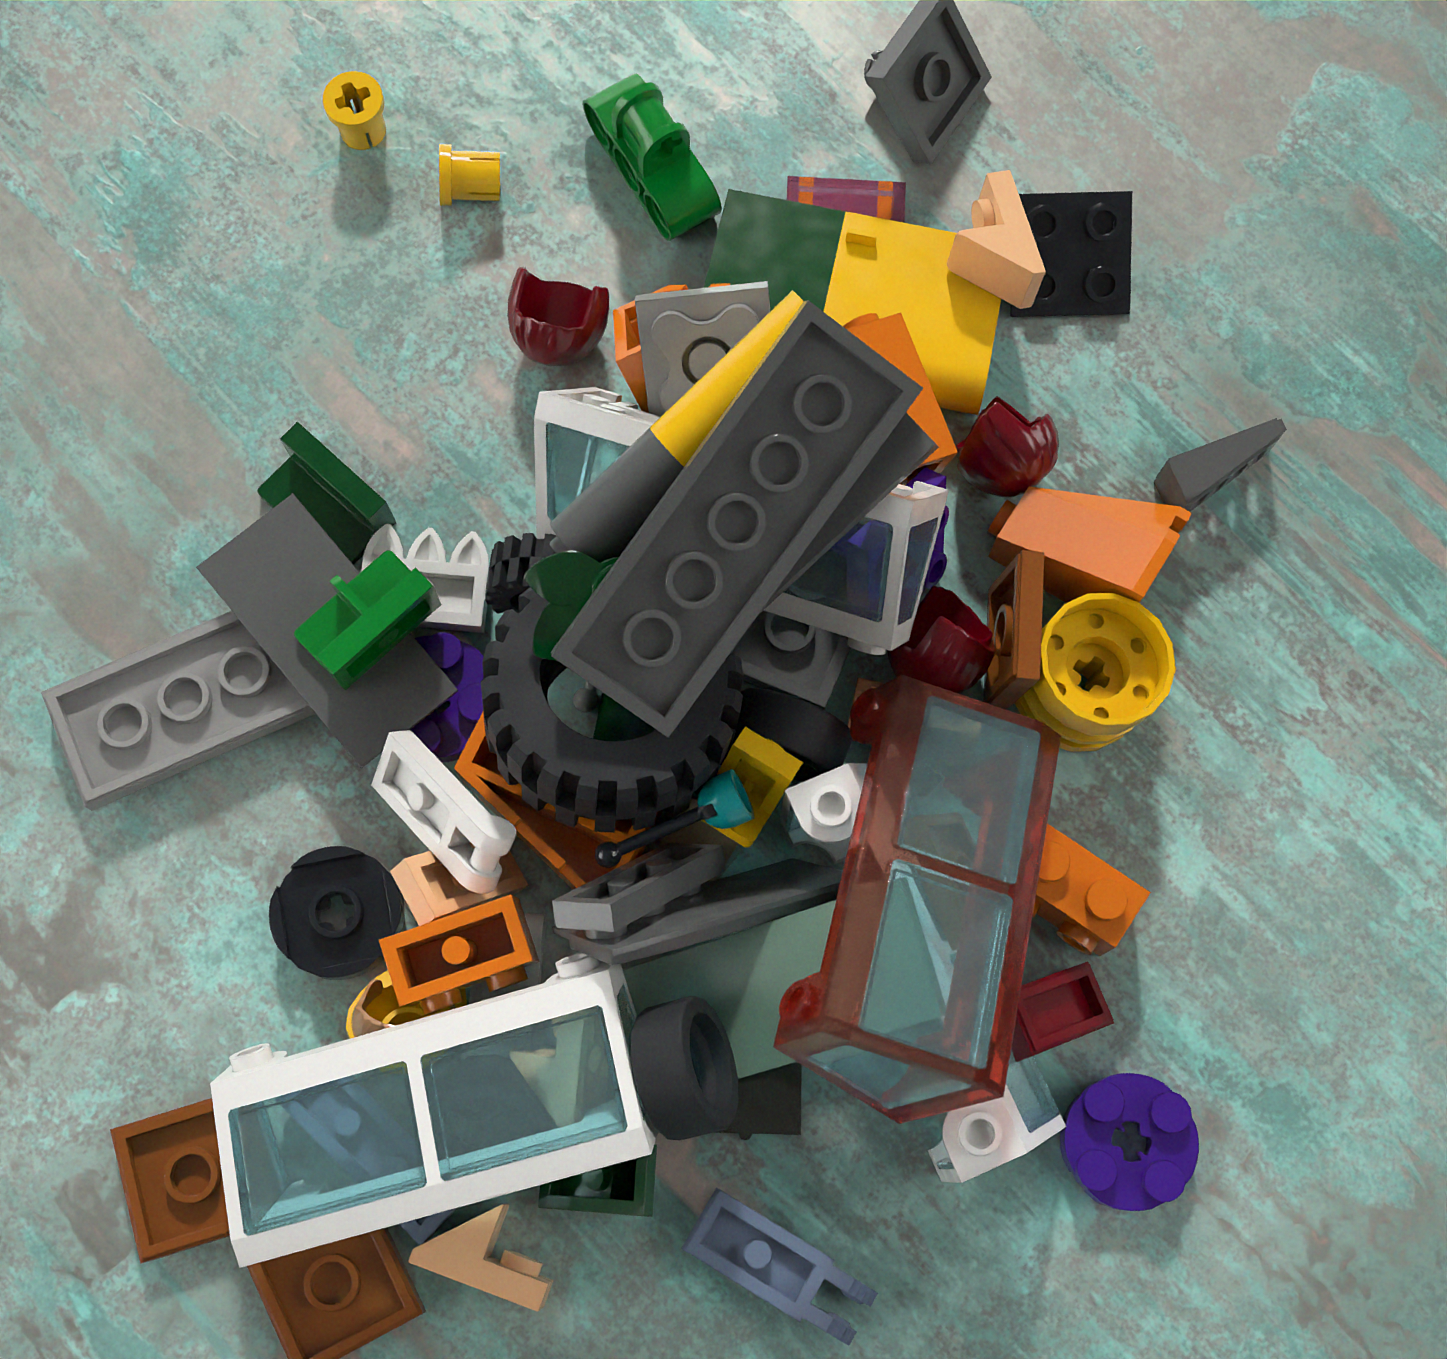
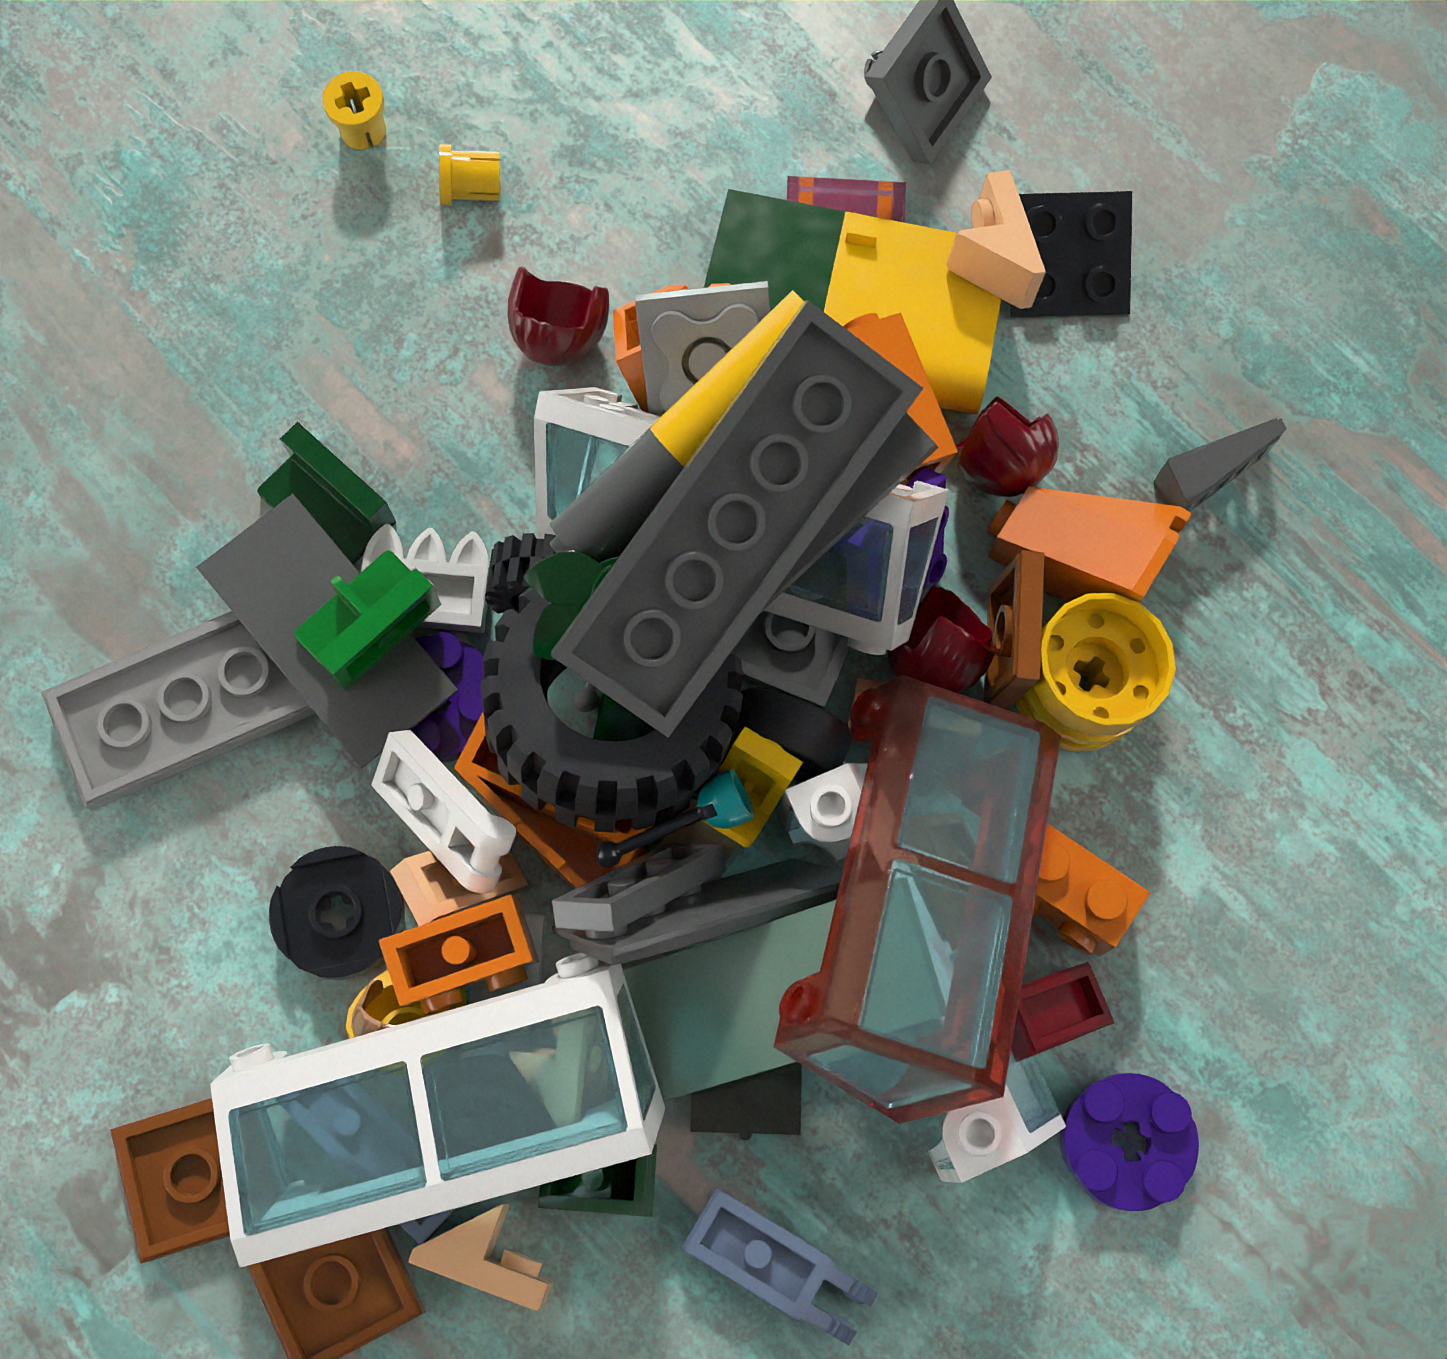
green beam [582,73,722,241] -> none
black tyre [631,996,739,1141] -> none

